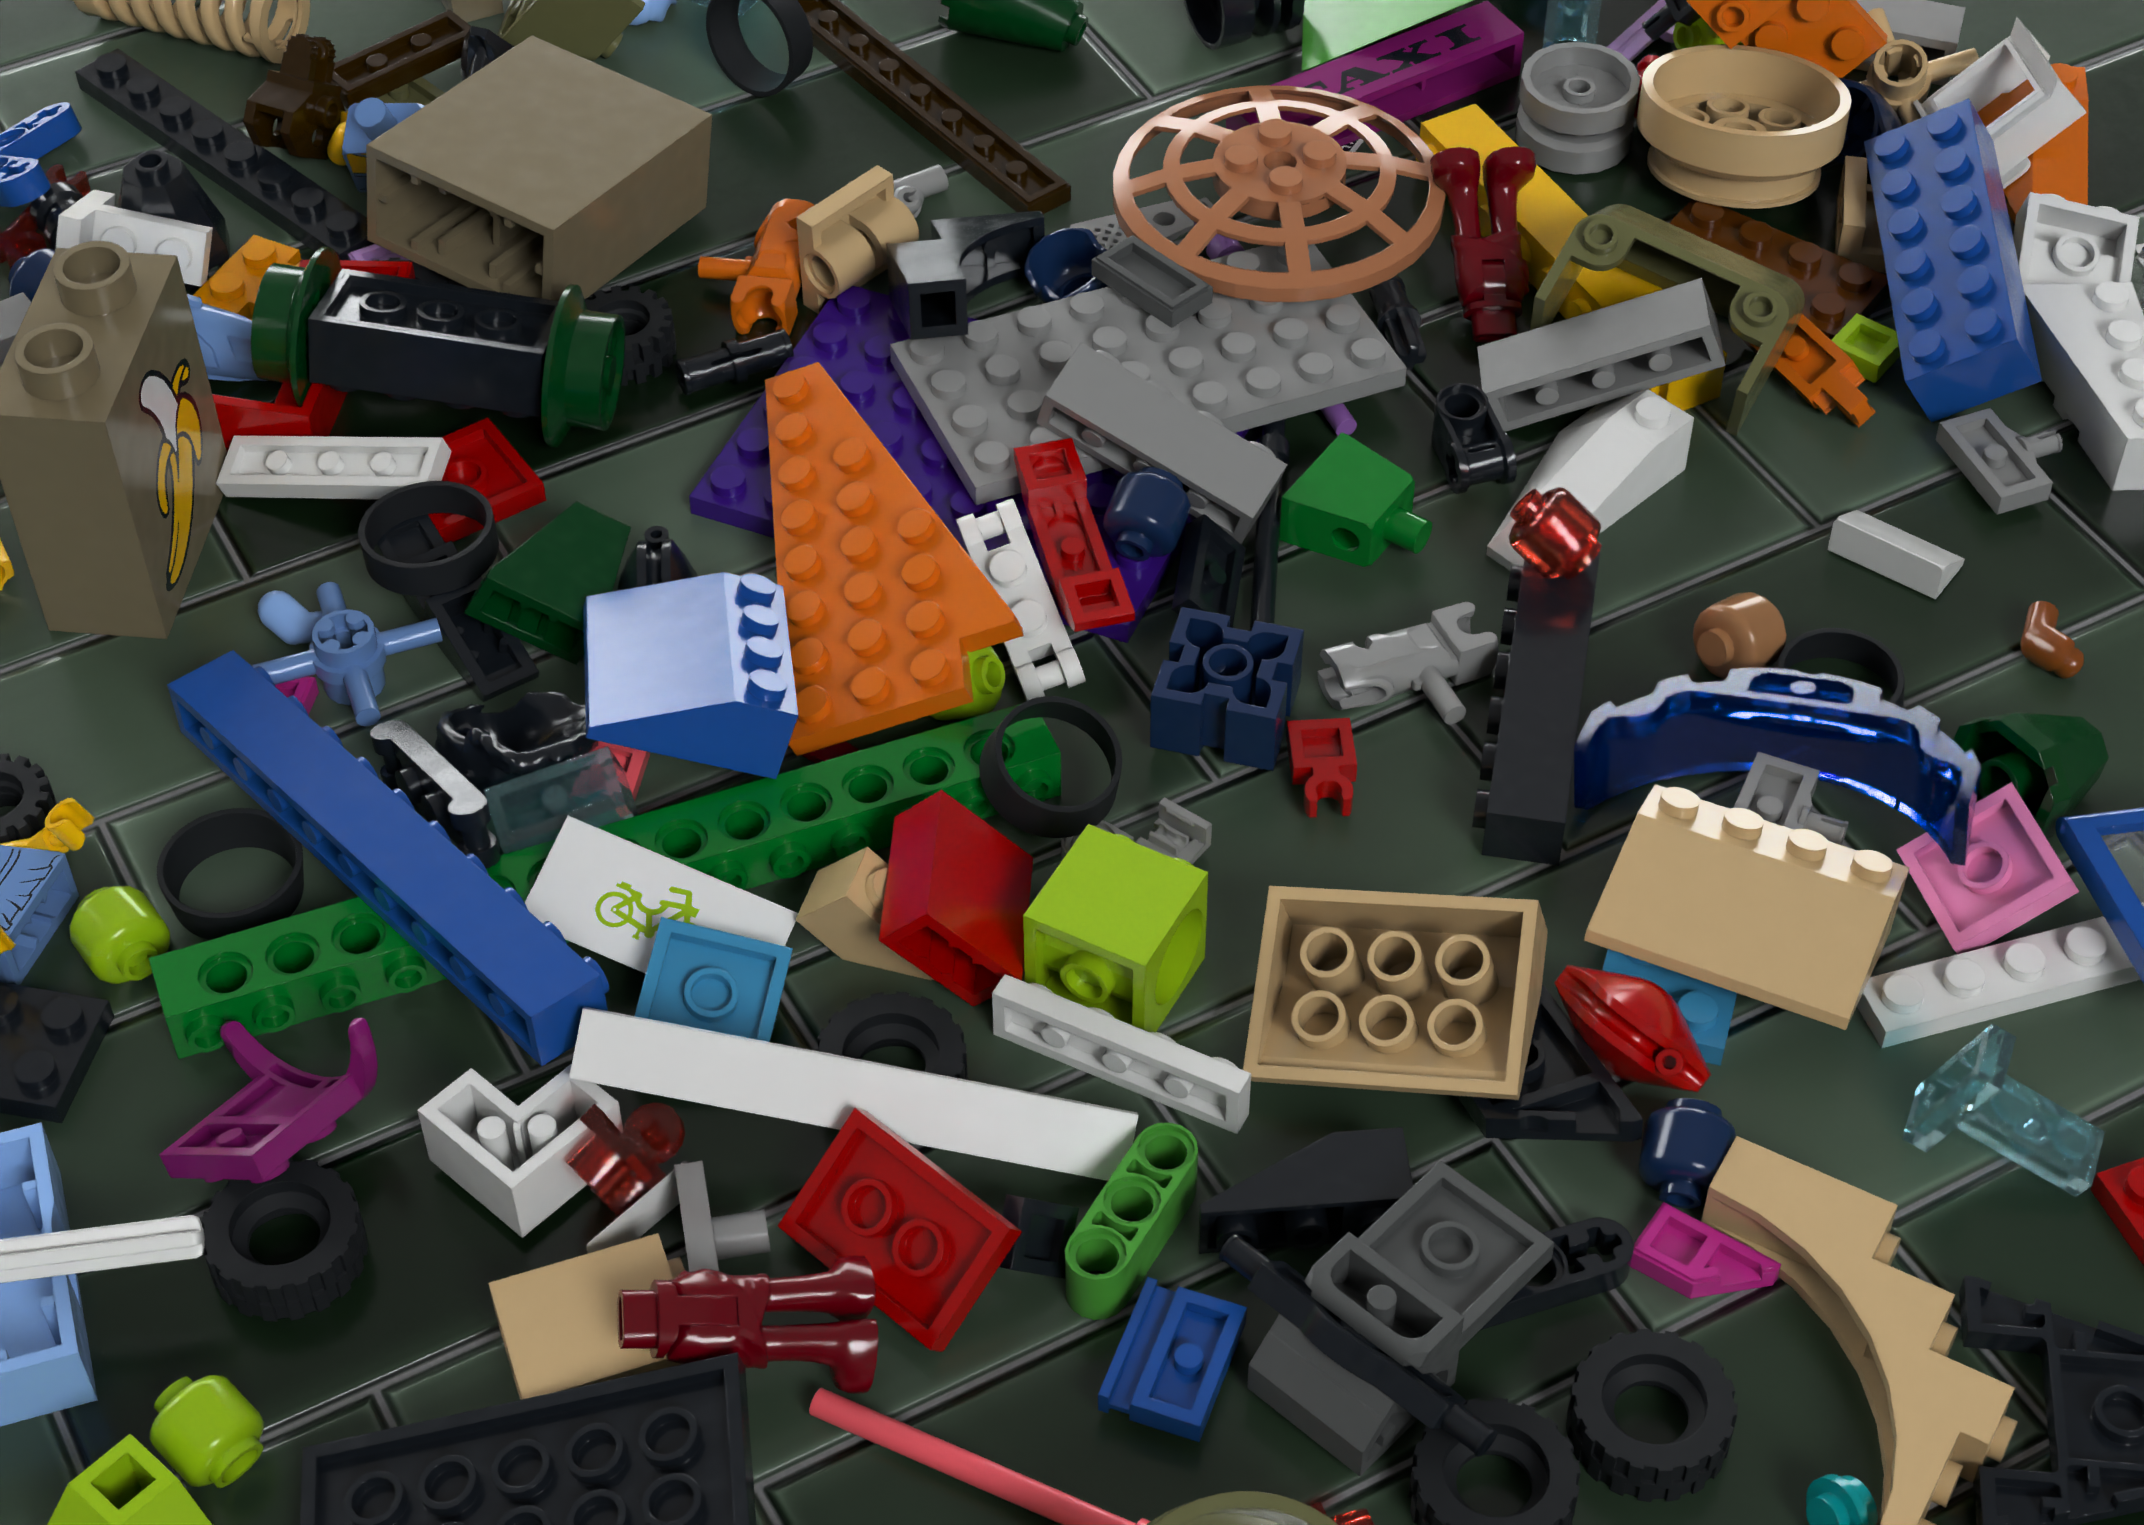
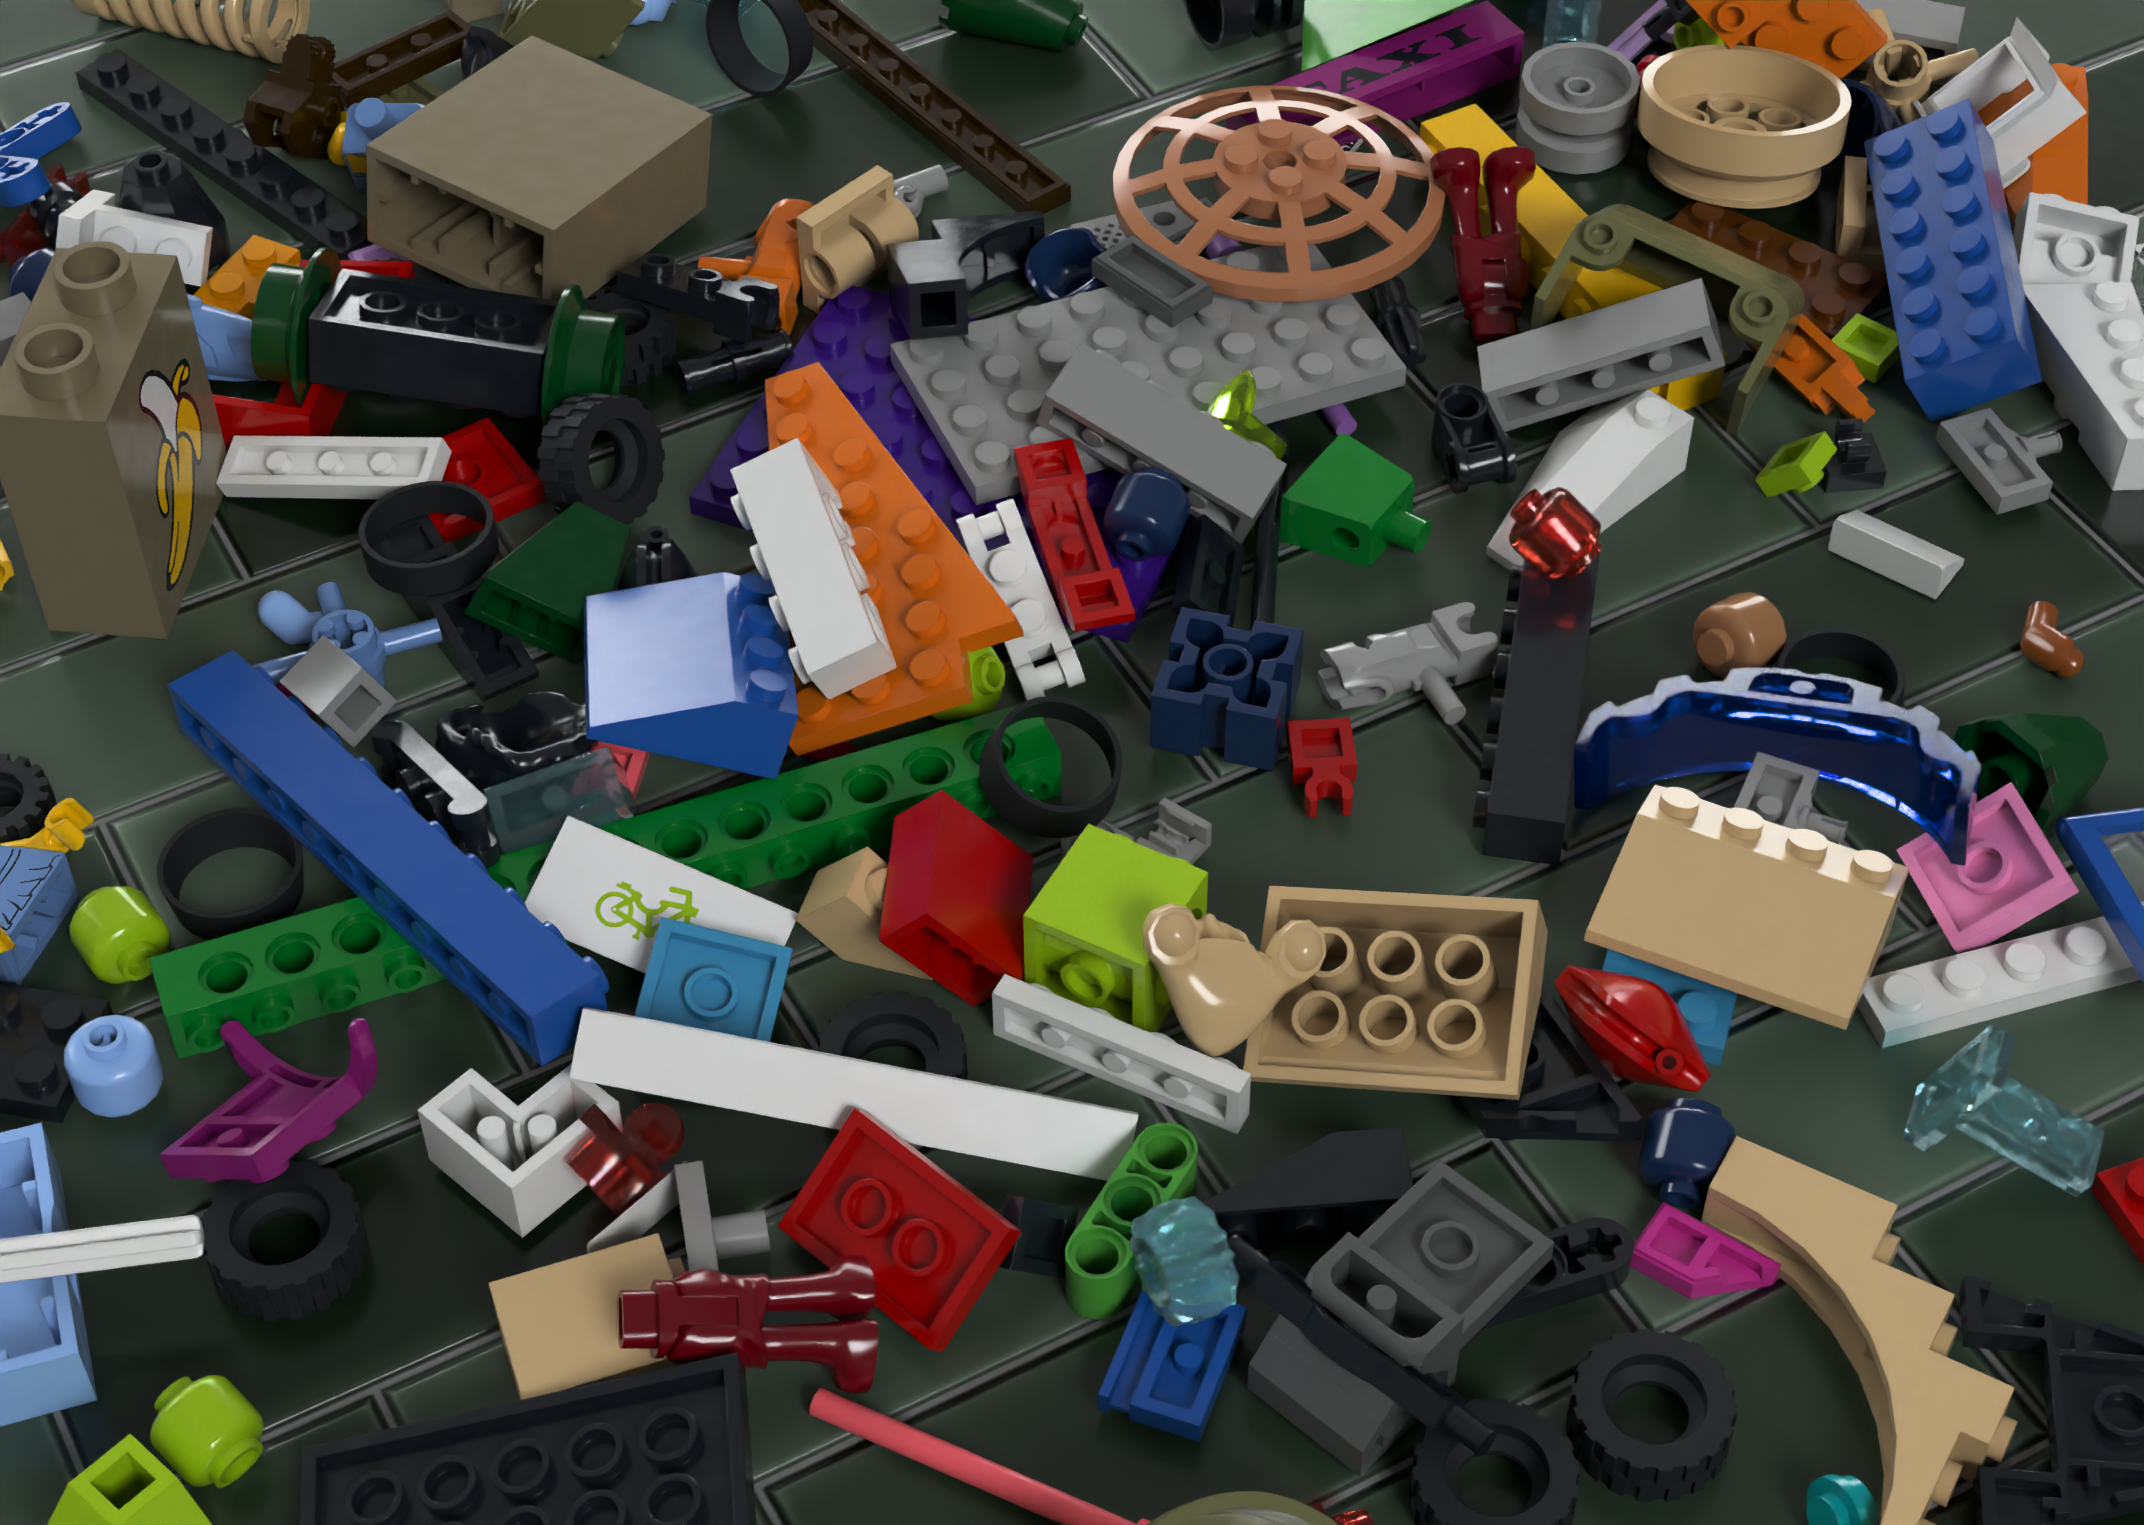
none -> light blue head [64,1014,163,1118]
none -> light grey brick [279,635,397,748]
none -> black tyre [537,393,665,525]
none -> black plate [617,253,780,343]
none -> white wedge [730,438,897,700]
none -> clear light blue gear [1129,1196,1239,1327]
none -> tan head [1141,903,1326,1058]
none -> clear neon green plate [1205,370,1287,460]
none -> lime plate [1755,431,1838,498]
none -> black tile [1821,418,1887,493]

